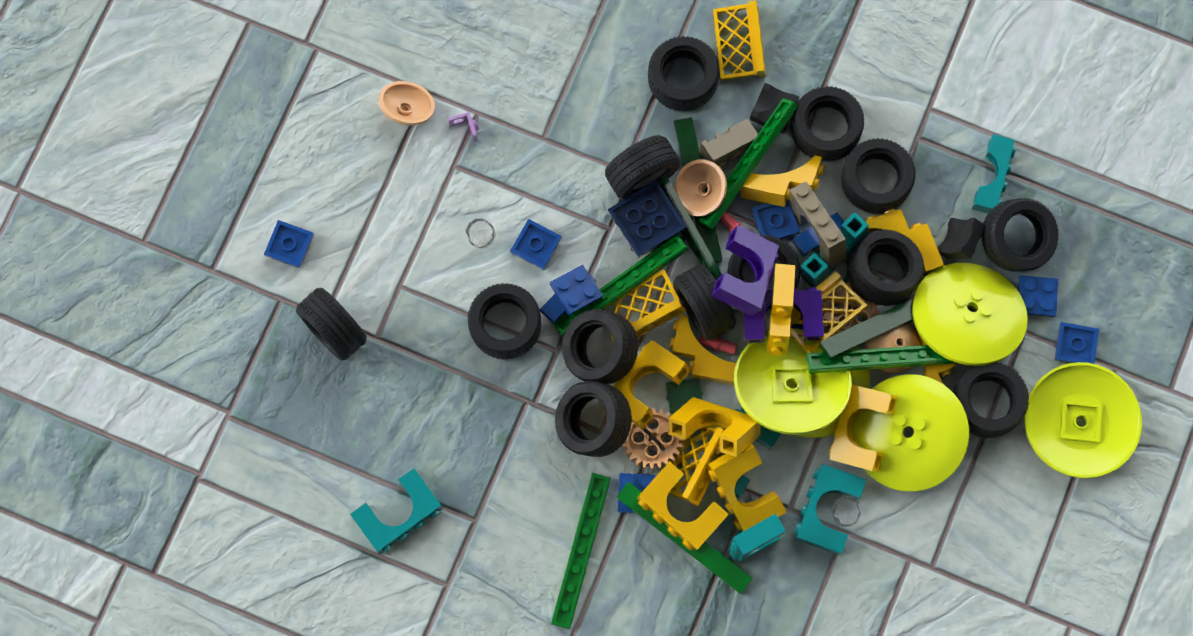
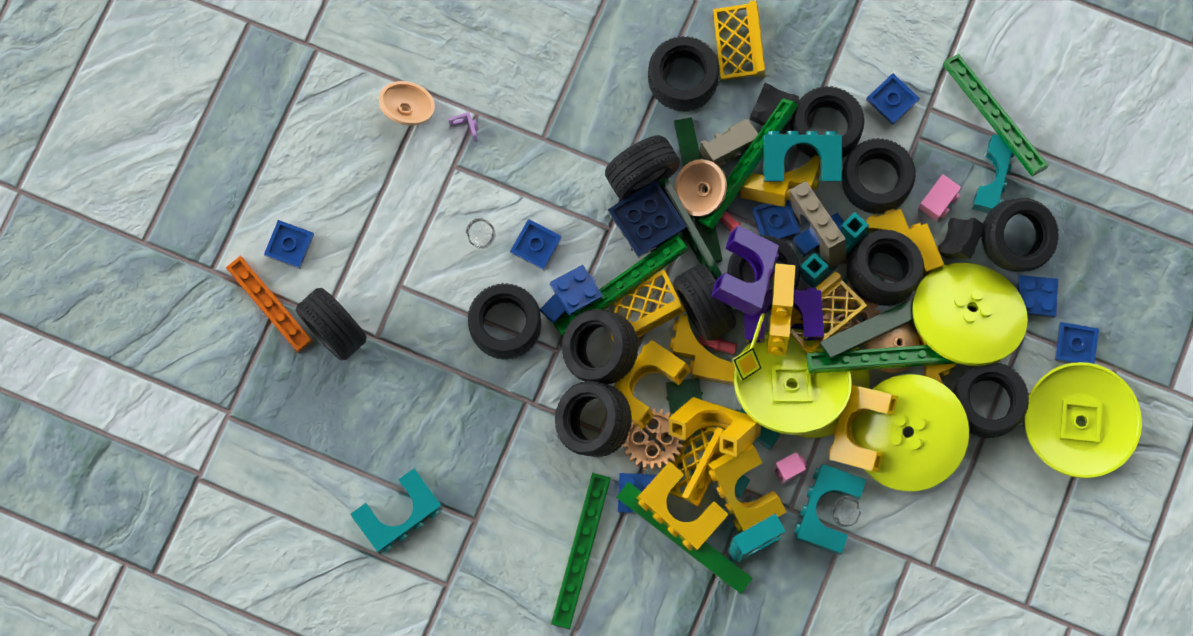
none -> orange tile [226,255,313,353]
none -> piece [732,313,765,381]
none -> teal arch [763,131,842,182]
none -> bright pink brick [773,452,807,486]
none -> blue plate [866,73,920,125]
none -> bright pink brick [918,174,961,221]
none -> green tile [943,54,1049,177]

